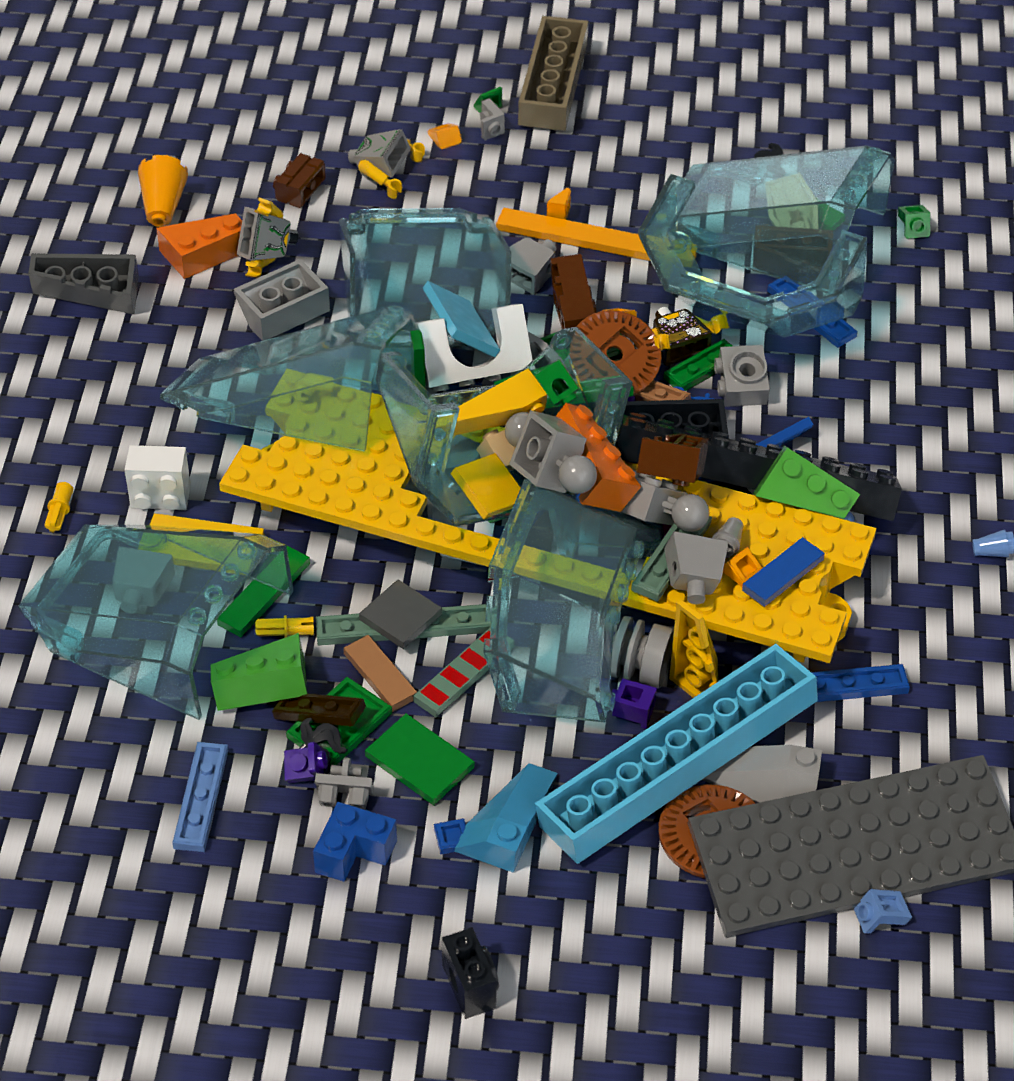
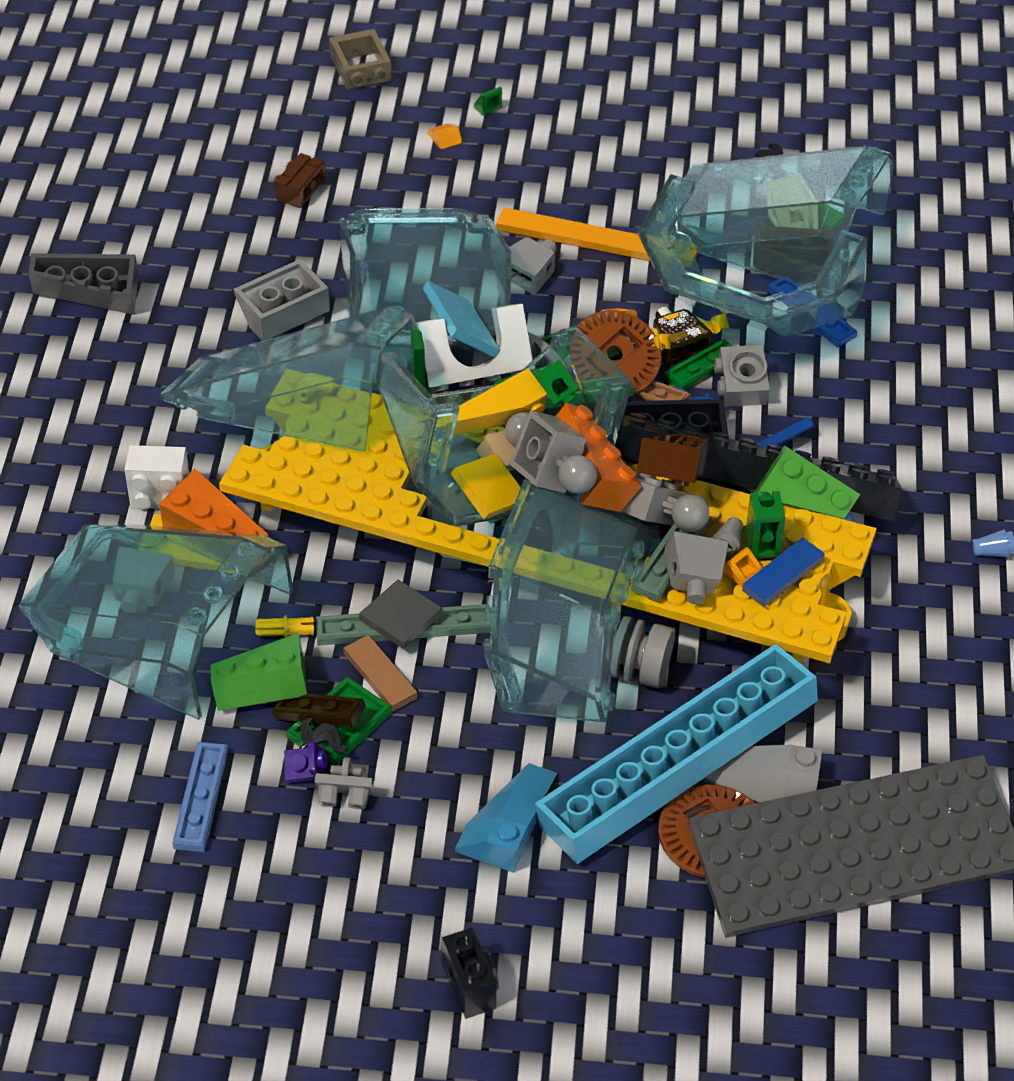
yellow axle [44,482,74,533] -> none
light orange cone [138,155,188,227] -> none
orange wedge [156,213,242,279] -> none
green tile [217,545,310,638] -> none
light grey torso [237,197,299,278] -> none
blue brick [313,802,397,882] -> none
light grey torso [348,129,425,199] -> none
green tile [365,713,475,806] -> none
sand green tile [413,626,514,717] -> none
blue tile [434,818,466,855] -> none
light grey bracket [480,98,505,140] -> none
dark tan brick [518,16,588,131] -> none
light orange slope [547,188,571,220] -> none
reddish brown wedge [550,254,596,344] -> none
dark purple brick [609,678,657,729] -> none
yellow wedge [669,600,718,698] -> none
blue tile [811,664,910,702] -> none
medium blue bracket [854,889,912,934] -> none
green bracket [898,205,930,239] -> none
none -> orange wedge [159,468,271,575]
none -> dark tan window [329,29,392,90]
none -> green brick [745,491,786,558]

